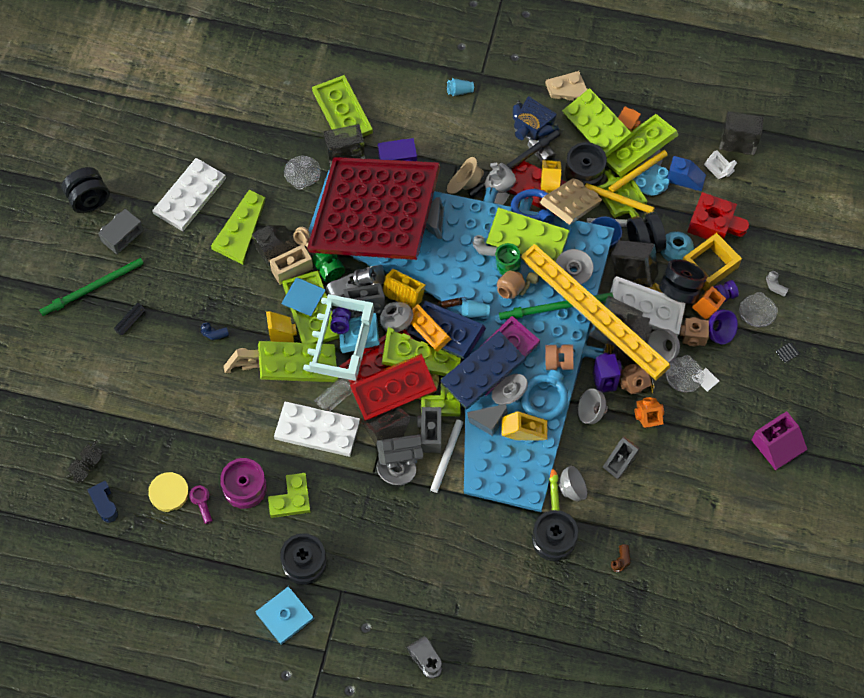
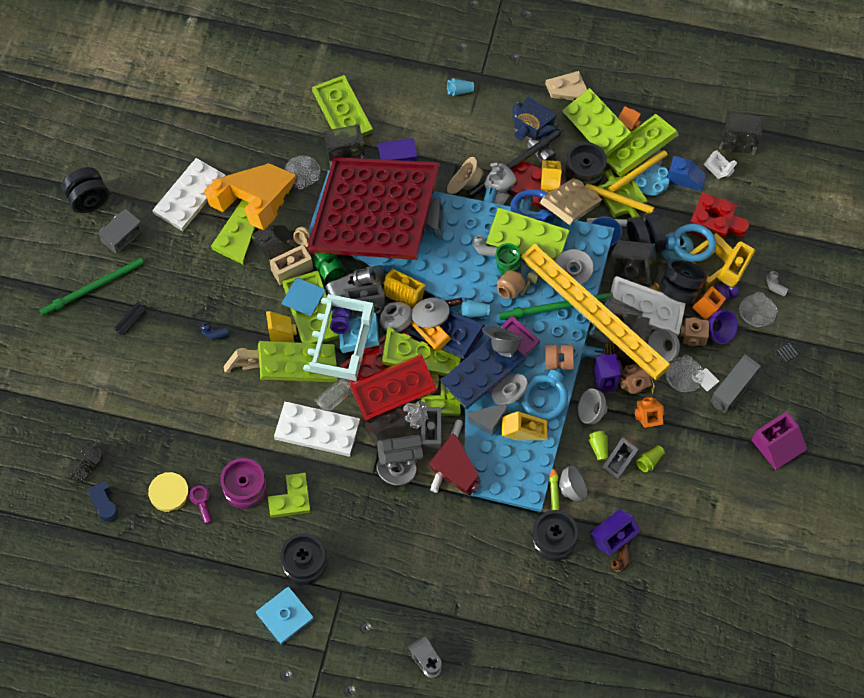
none -> light orange wedge [204,164,297,230]
none -> clear tile [403,401,428,429]
none -> light grey dish [412,298,450,328]
none -> dark red slope [429,433,481,496]
none -> dark grey piece [482,326,524,358]
none -> lime cone [589,431,609,461]
none -> dark purple brick [589,509,640,555]
none -> lime cone [636,445,665,472]
none -> dark azure piece [666,224,716,262]
none -> dark grey slope [710,354,761,413]
none -> yellow brick [717,242,755,288]

